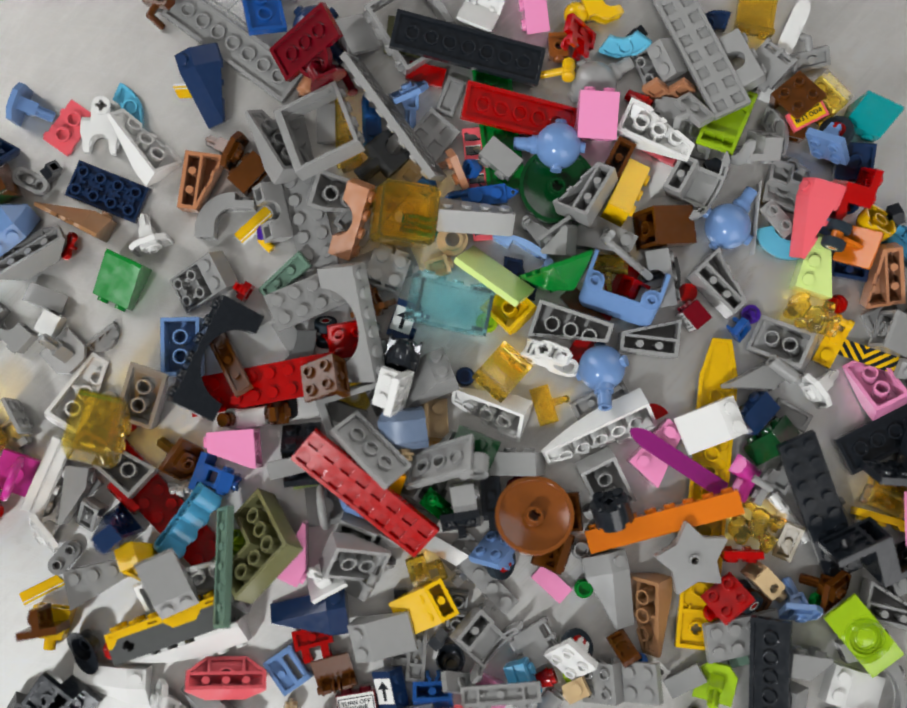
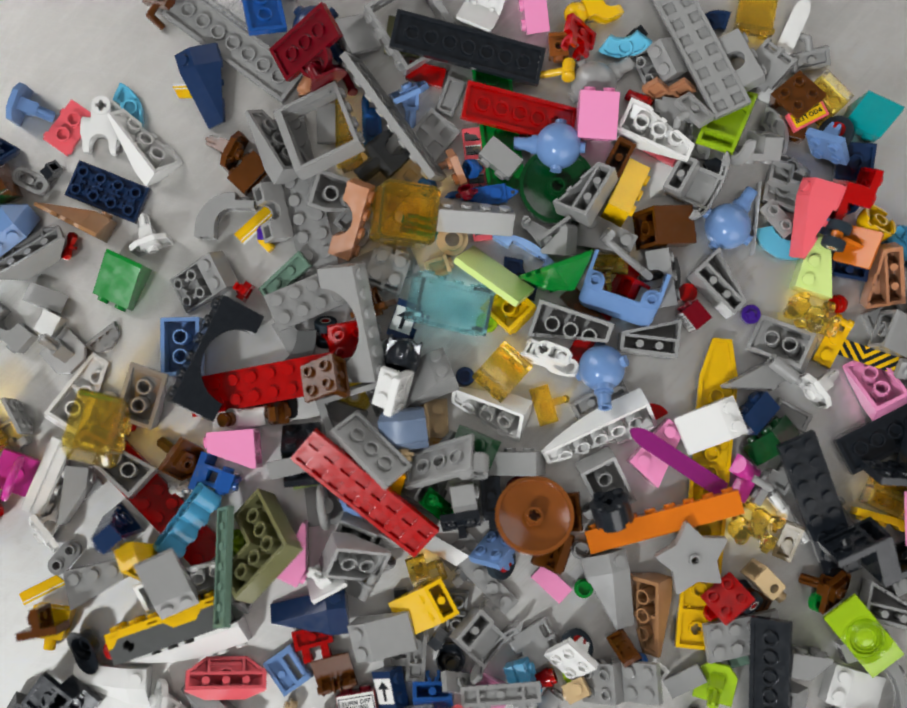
light grey slope [76,496,109,532] -> none
red tile [107,482,140,516] -> none
nougat wedge [177,150,224,213] -> none
reddish brown tile [209,332,254,398] -> none
red plate [720,545,764,563] -> none
blue tile [726,317,752,343] -> none
medium blue piece [778,577,824,623] -> none
black piece [886,203,906,226] -> none
none -> dark red plate [455,183,478,201]

